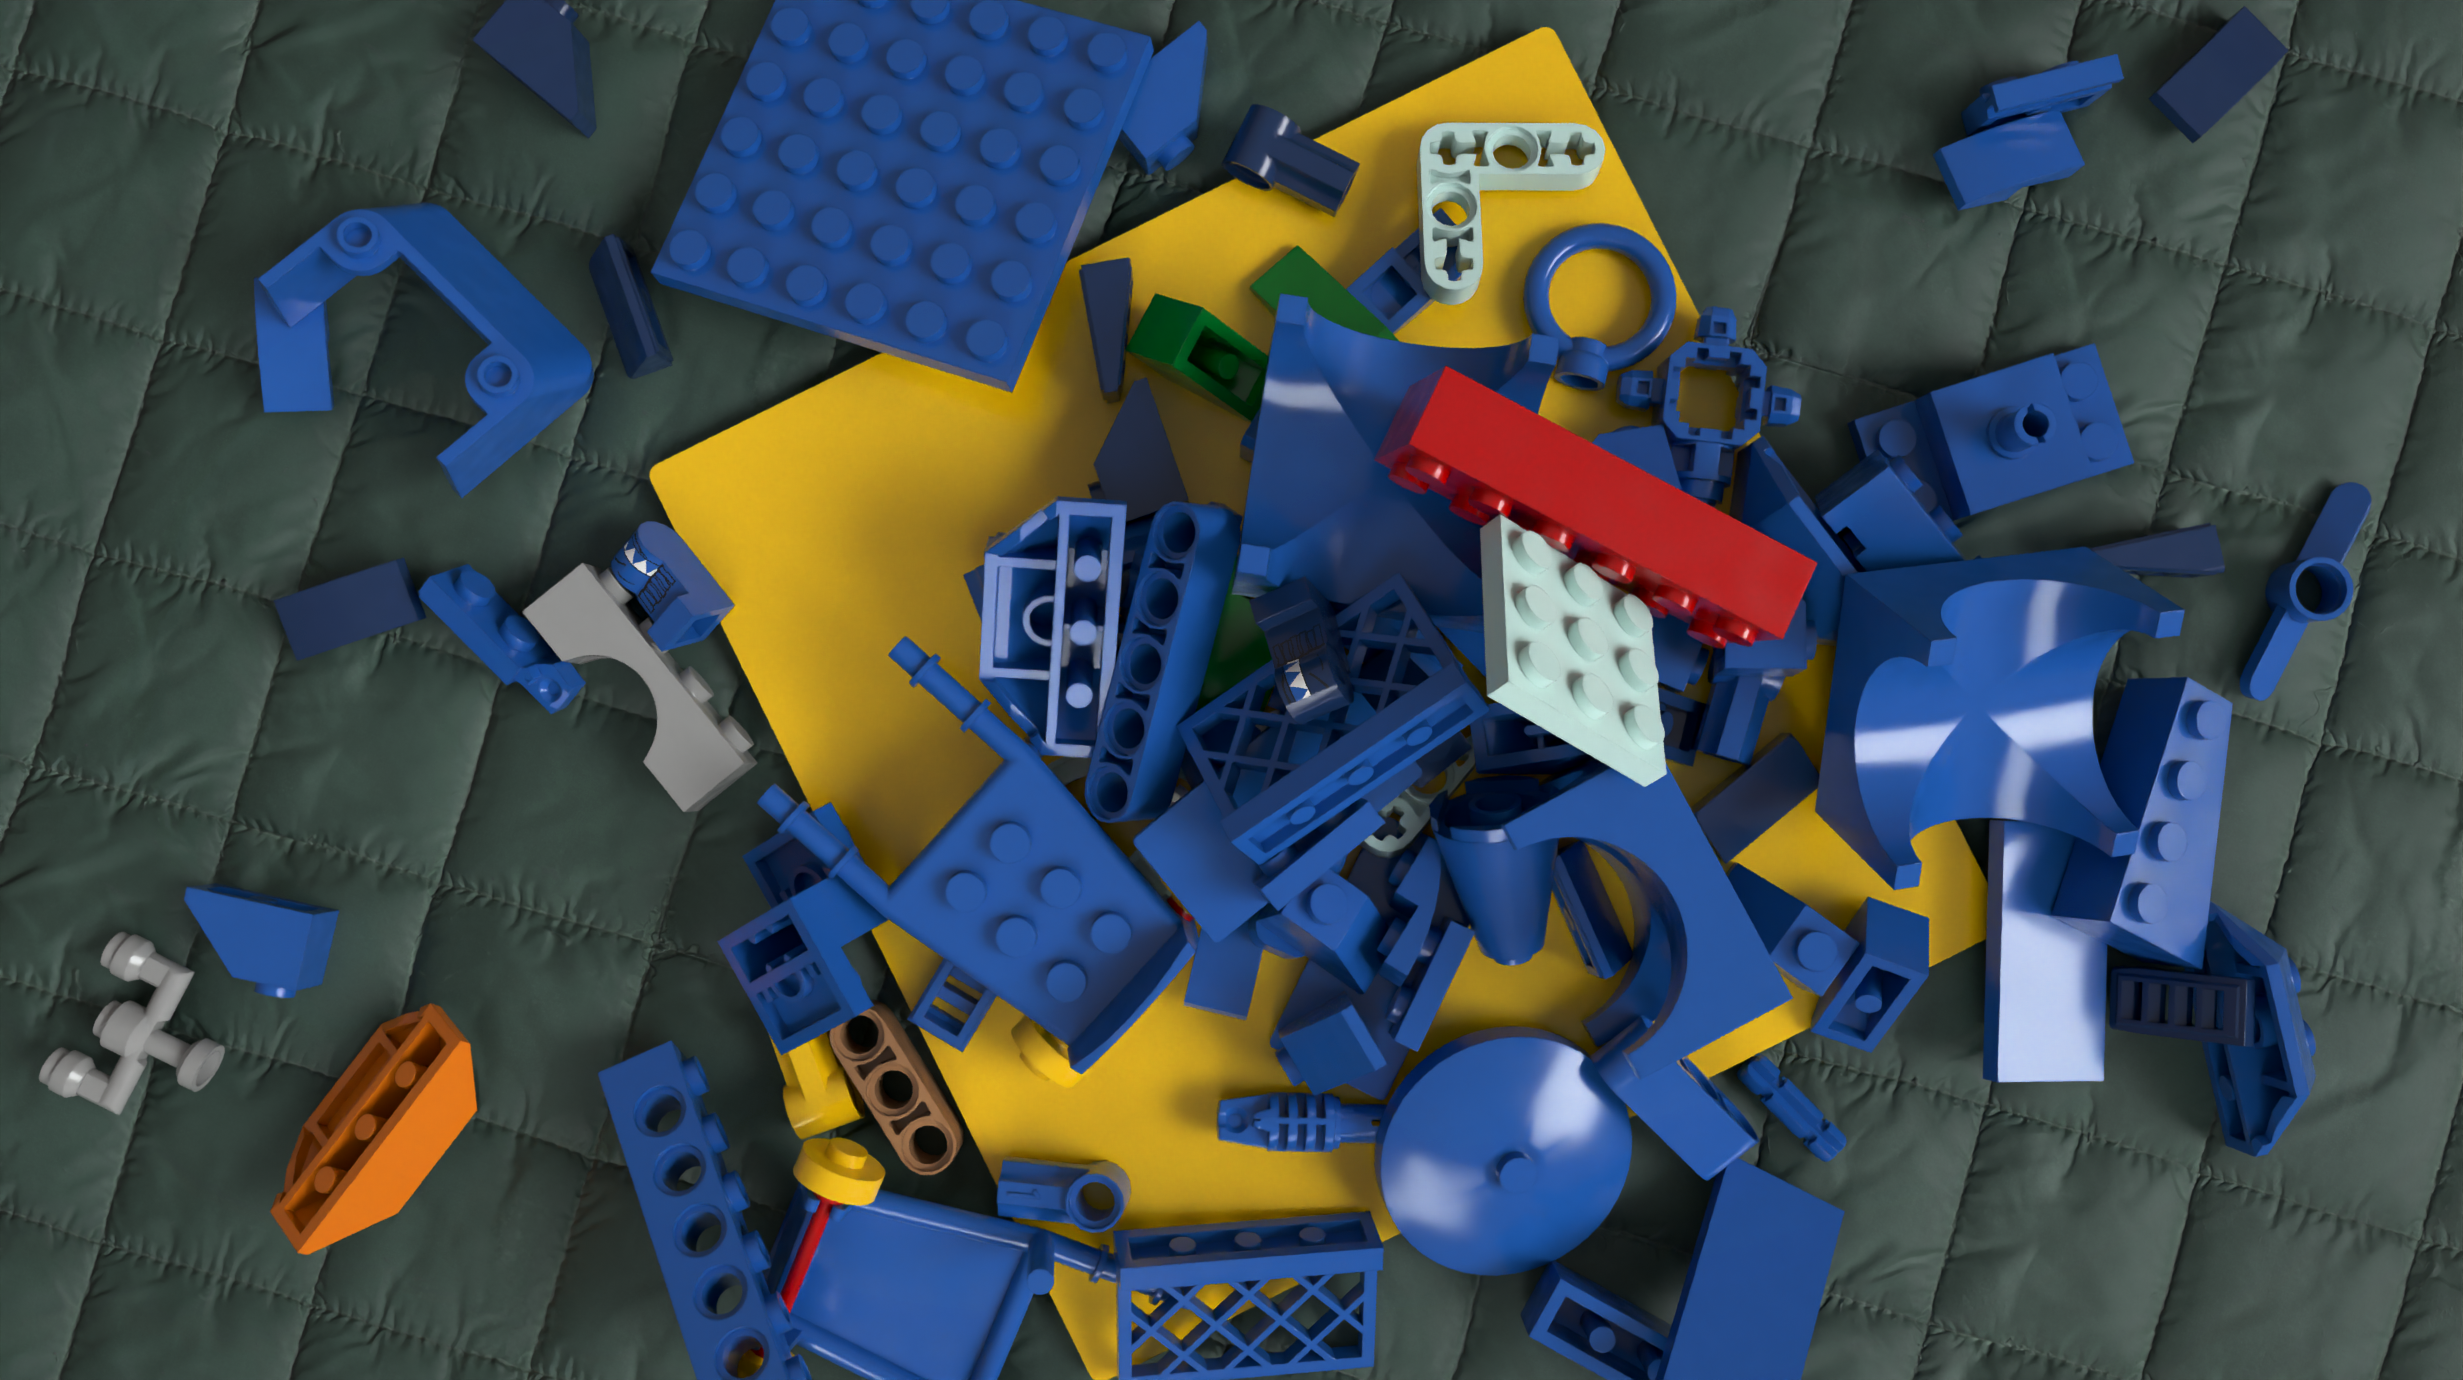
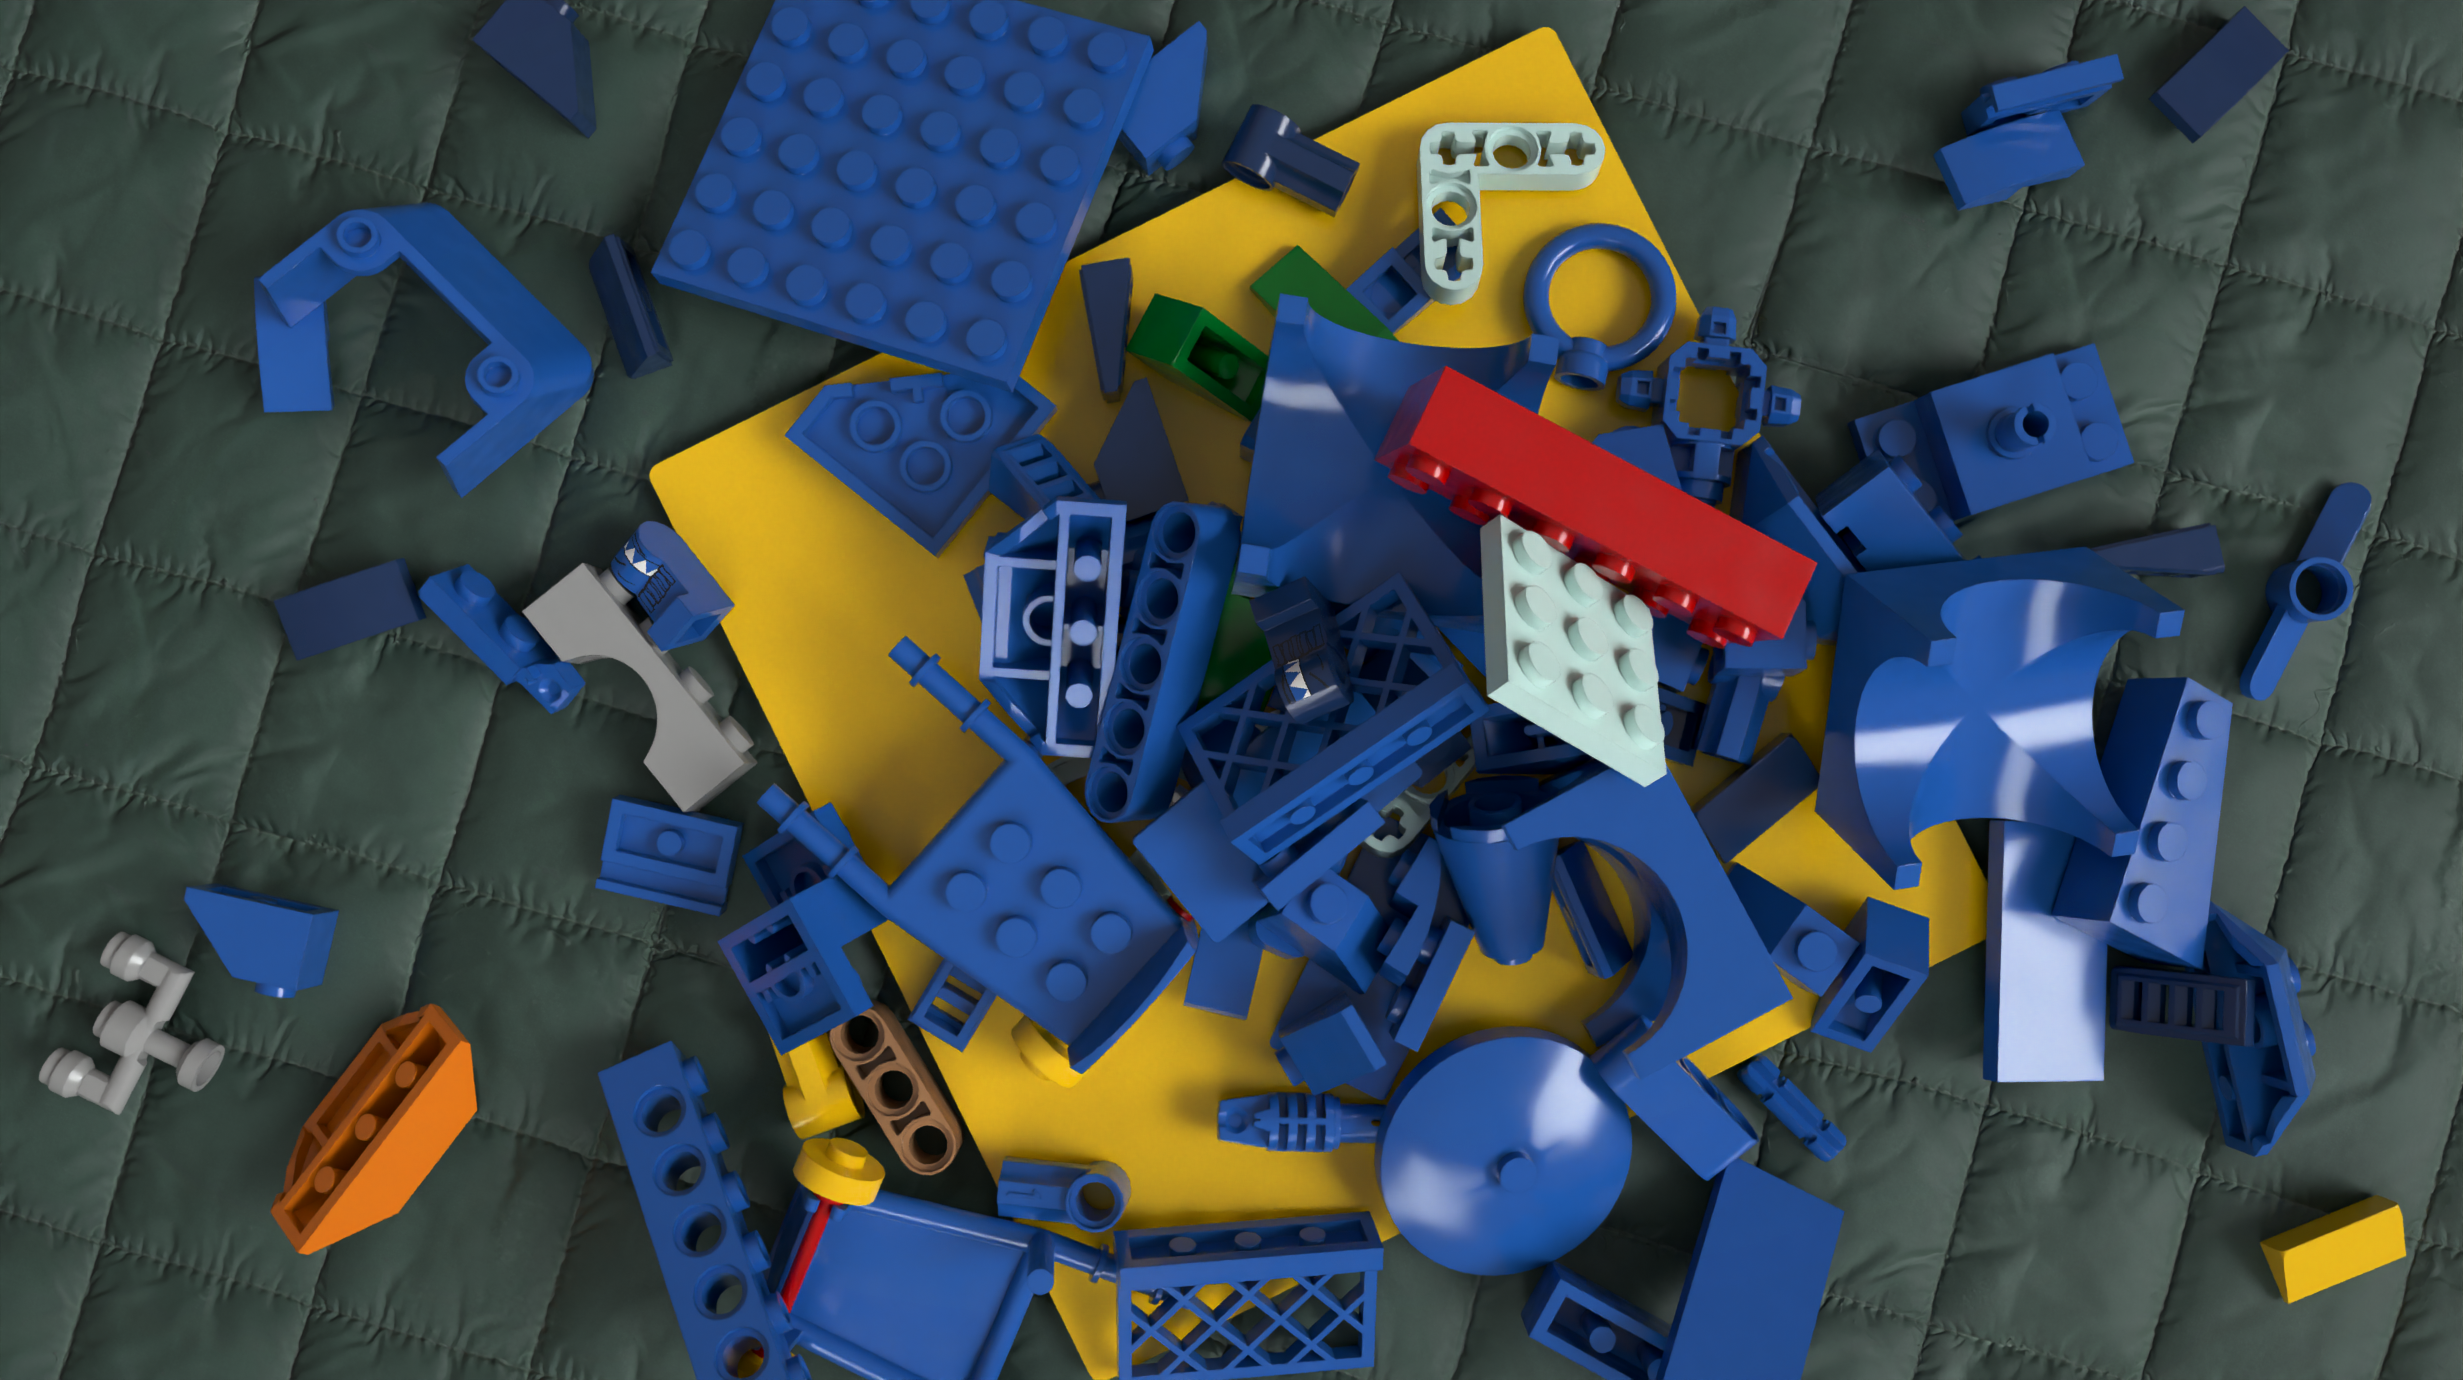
none -> blue plate [595,795,744,916]
none -> blue plate [784,373,1058,558]
none -> blue slope [988,434,1100,519]
none -> yellow slope [2260,1195,2406,1304]

